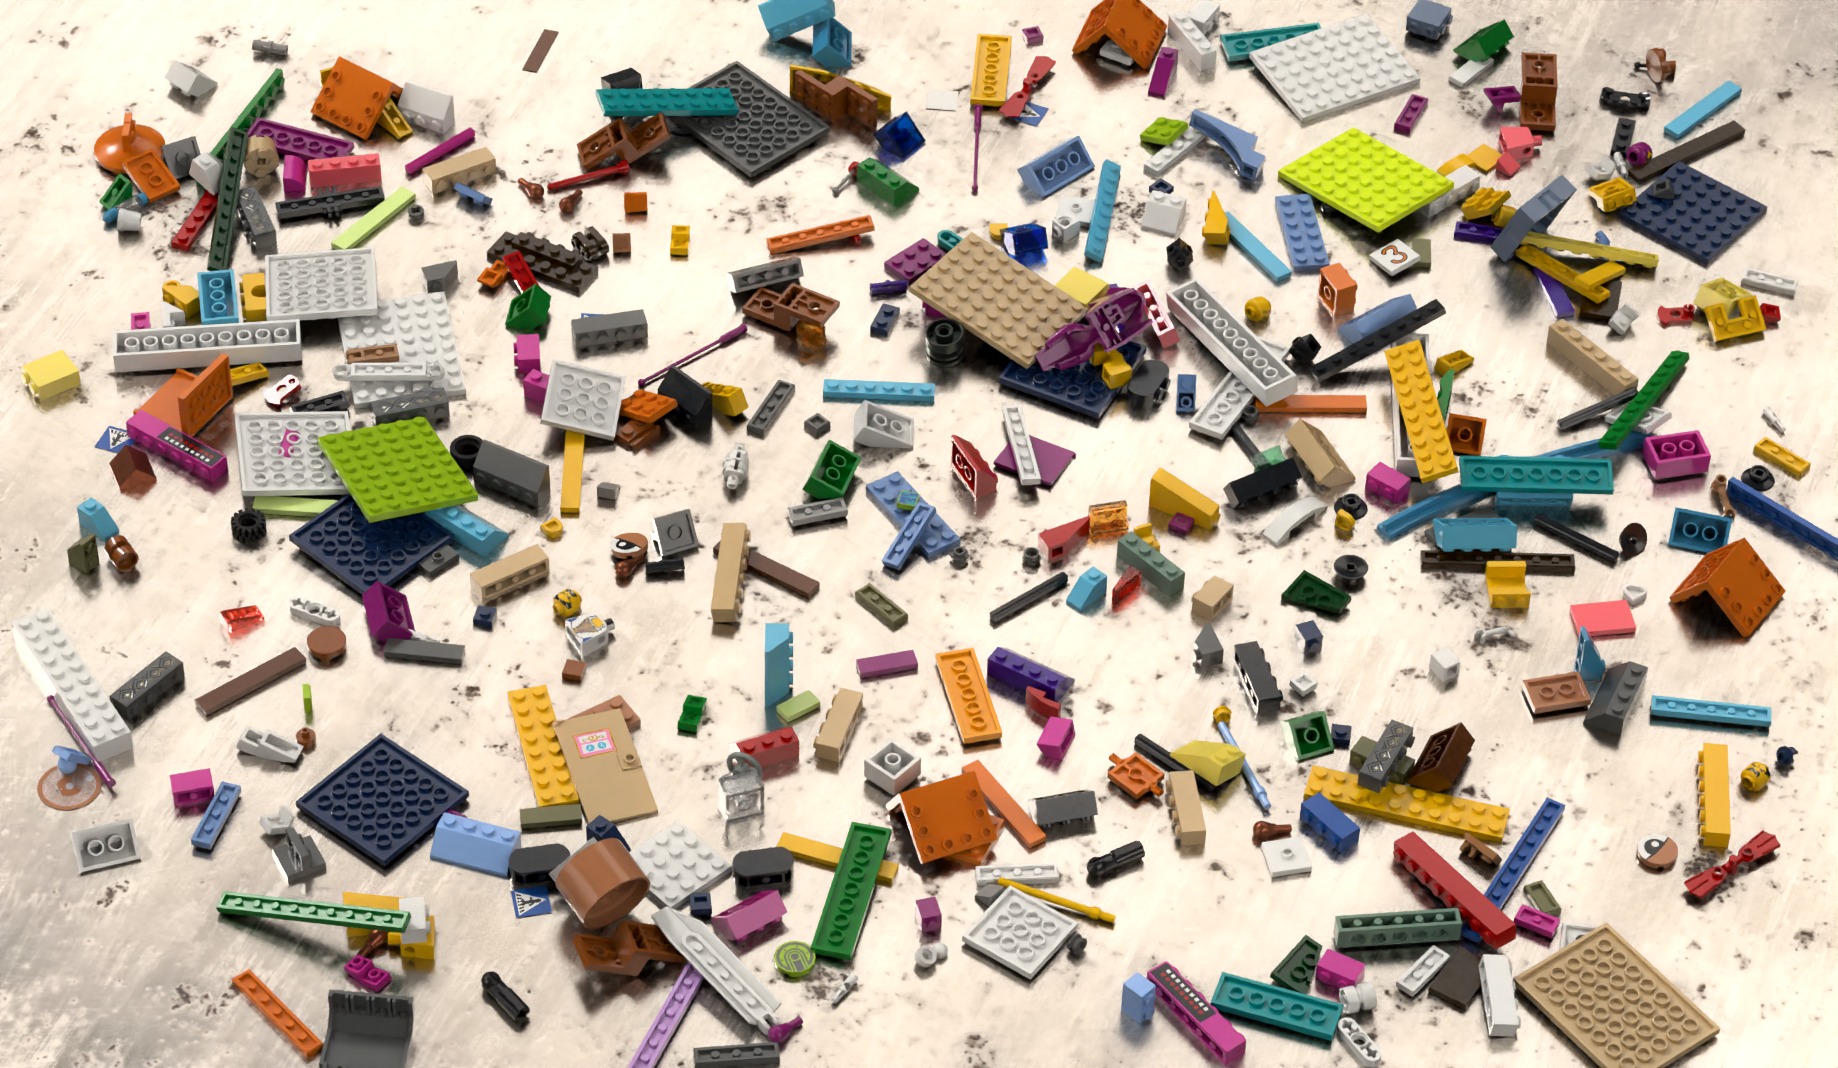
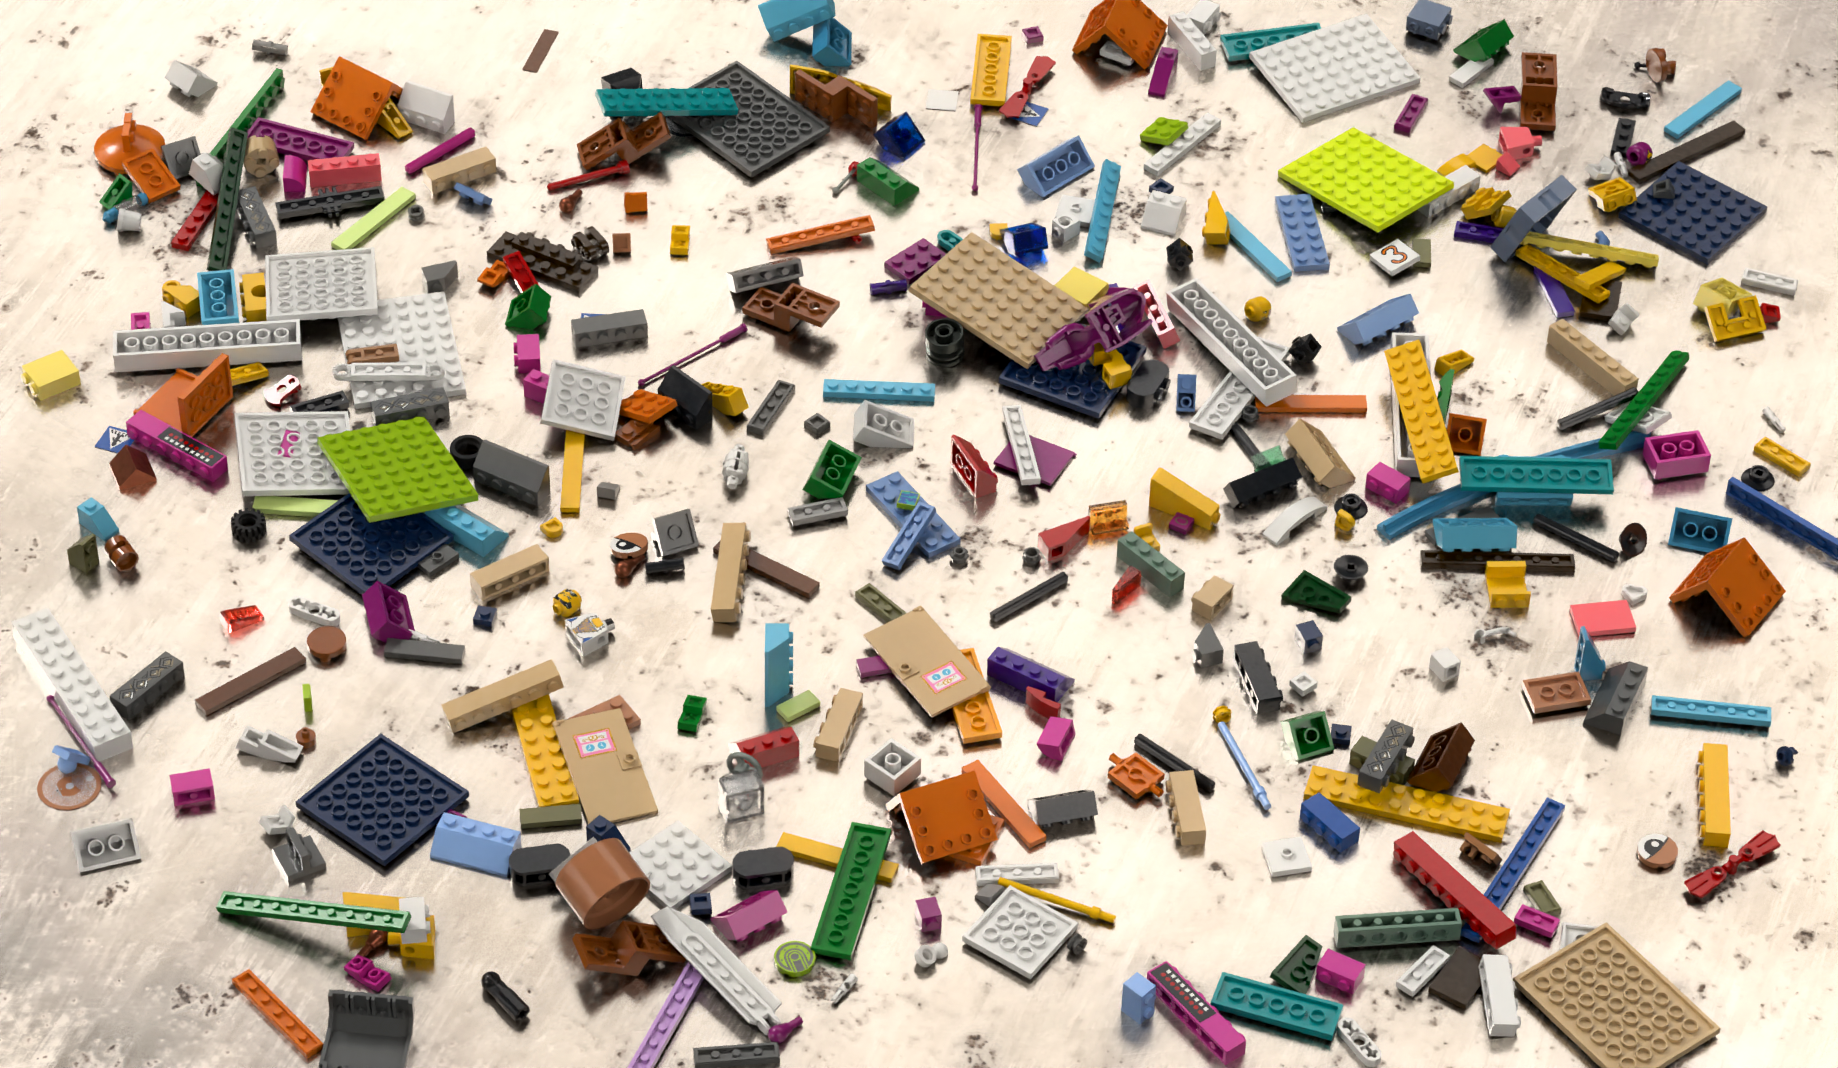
medium blue plate [191,781,241,849] -> none
blue sticker [511,886,552,918] -> none
copper piece [517,178,544,200] -> none
dark orange tile [562,659,586,681] -> none
clear orange bracket [795,320,827,355] -> none
dark blue plate [870,303,900,336] -> none
medium azure slope [1066,566,1107,612] -> none
black piece [1087,840,1145,876] -> none
light yellow slope [1170,740,1246,786] -> none
medium blue arch [1189,109,1266,181] -> none
copper piece [1252,821,1292,839] -> none
black plate [1309,299,1446,383] -> none
orange brick [1317,263,1358,318] -> none
white wheel [1339,982,1377,1015] -> none
red piece [1657,304,1695,327] -> none
medium nougat brick [1710,474,1736,520] -> none
yellow head [1741,762,1771,791] -> none
none -> tan brick [441,659,564,733]
none -> tan door [863,606,991,718]

